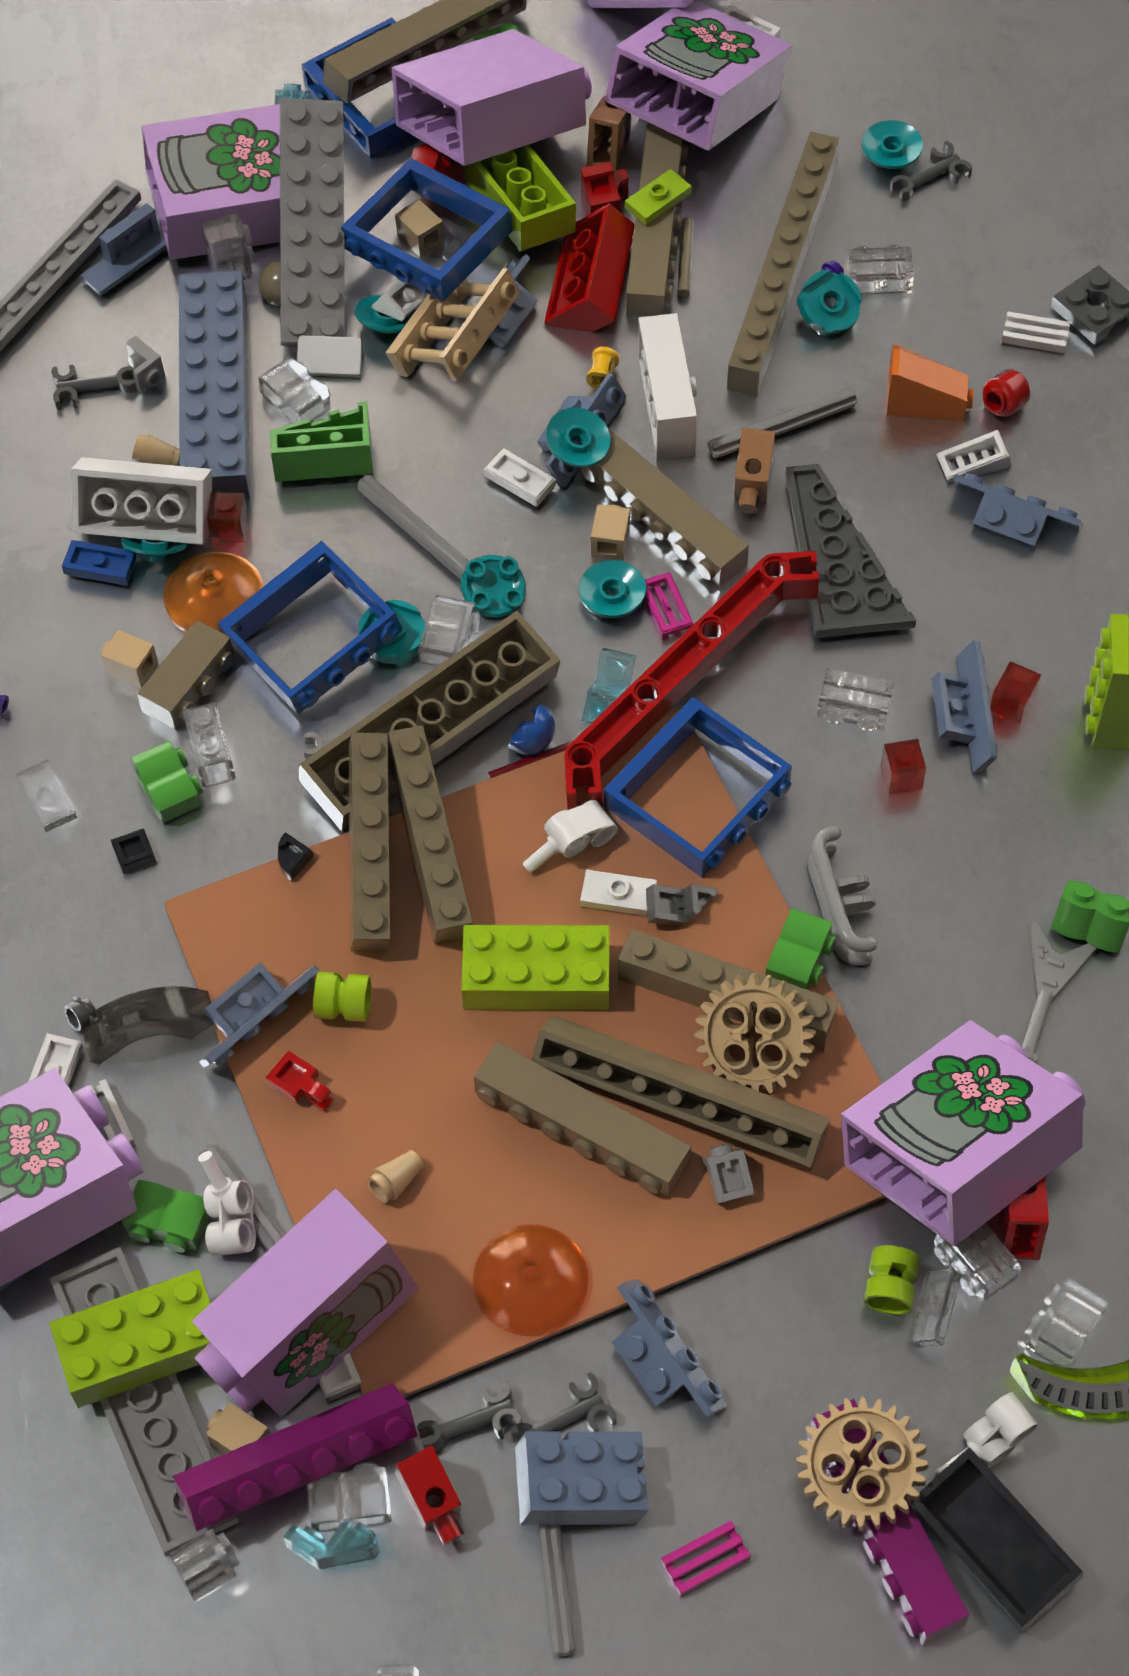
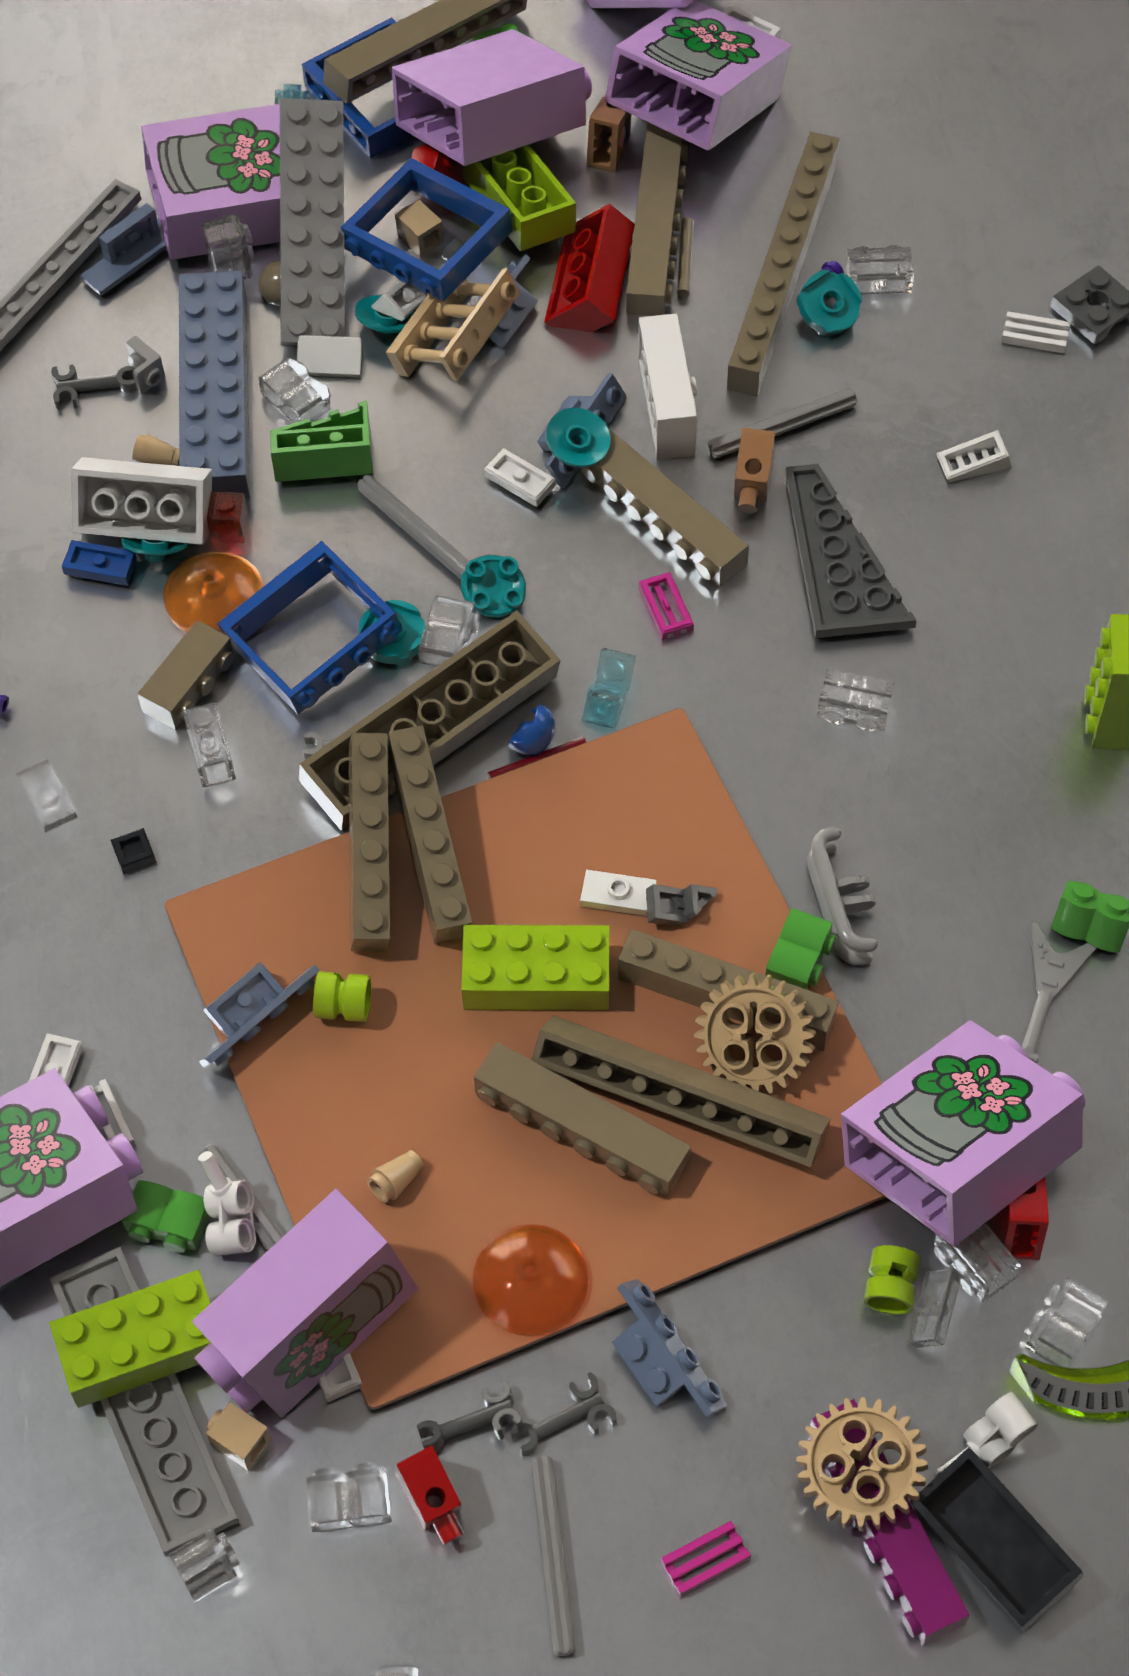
dark grey plate [64,996,97,1031] -> none
clear smoke arch [82,986,214,1064] -> none
tan brick [101,630,158,688] -> none
bright green brick [131,741,203,823] -> none
magenta brick [173,1383,418,1532] -> none
red plate [265,1050,333,1111] -> none
black tile [278,832,313,881] -> none
clear light blue slope [283,1519,380,1570] -> none
sand blue piece [515,1431,649,1525] -> none
white beam [522,800,618,874] -> none
red piece [564,551,819,810] -> none
teal dish [579,560,646,618] -> none
red brick [581,162,629,215] -> none
yellow bush [586,347,620,389] -> none
tan brick [591,504,630,560] -> none
blue window [604,697,792,877] -> none
lime plate [625,169,692,226] -> none
light grey bracket [701,1143,755,1203] -> none
teal dish [862,120,923,169] -> none
clear red brick [880,739,926,795] -> none
orange slope [886,344,974,421] -> none
dark grey bar [890,141,972,201] -> none
sand blue bracket [931,640,998,774] -> none
sand blue bracket [954,473,1083,548] -> none
red head [982,369,1031,417] -> none
clear red brick [990,661,1042,724] -> none

